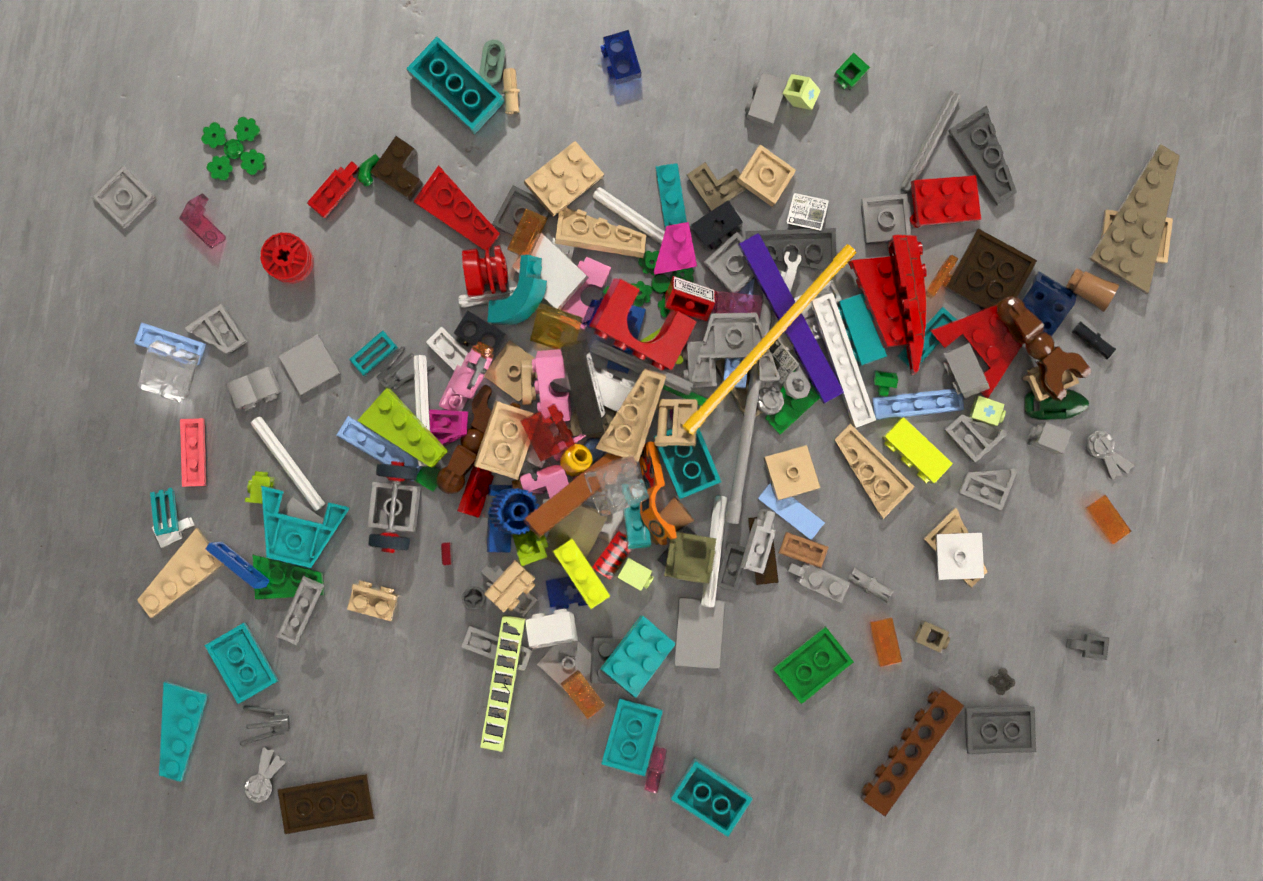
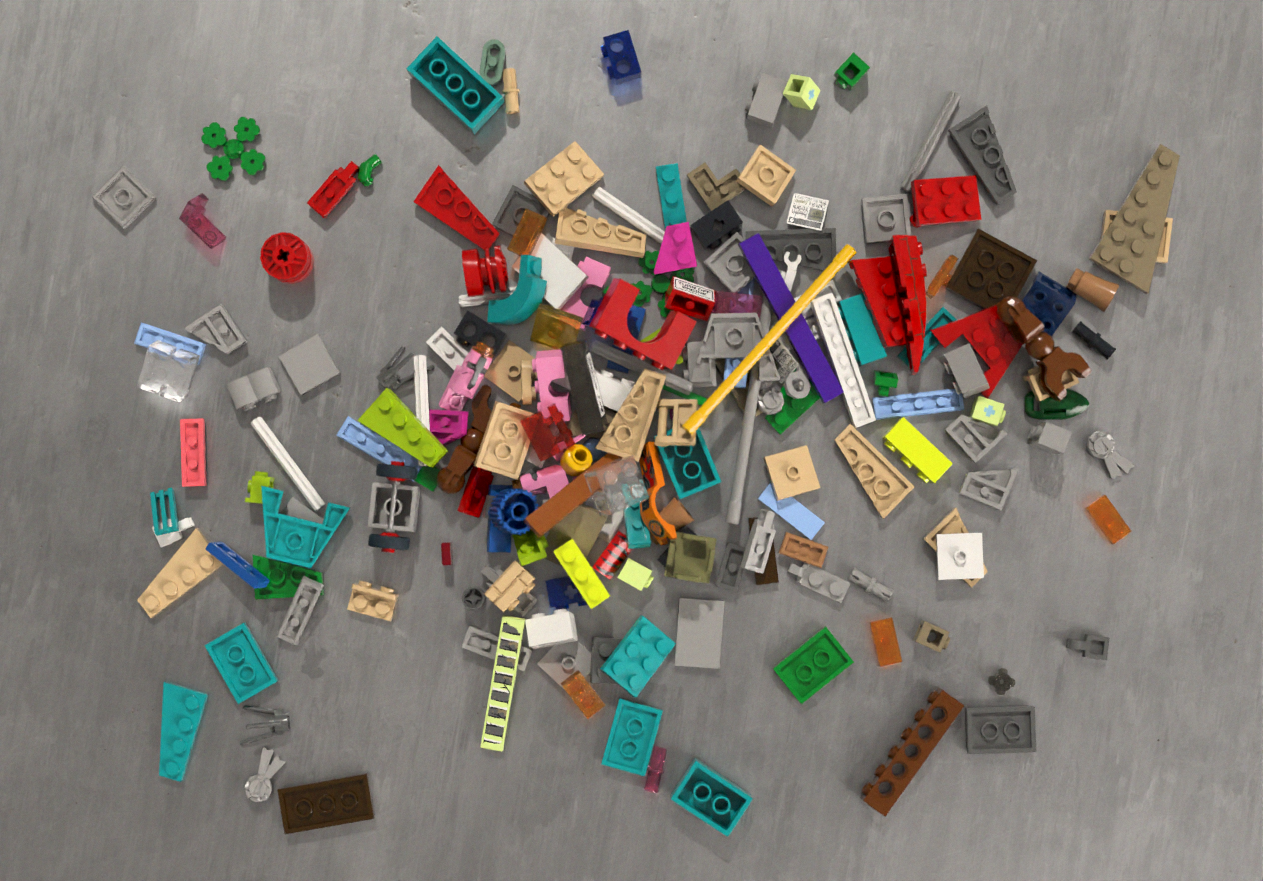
teal tile [349,330,398,377] -> none
dark brown brick [370,136,423,202] -> none
white axle [701,496,728,607] -> none

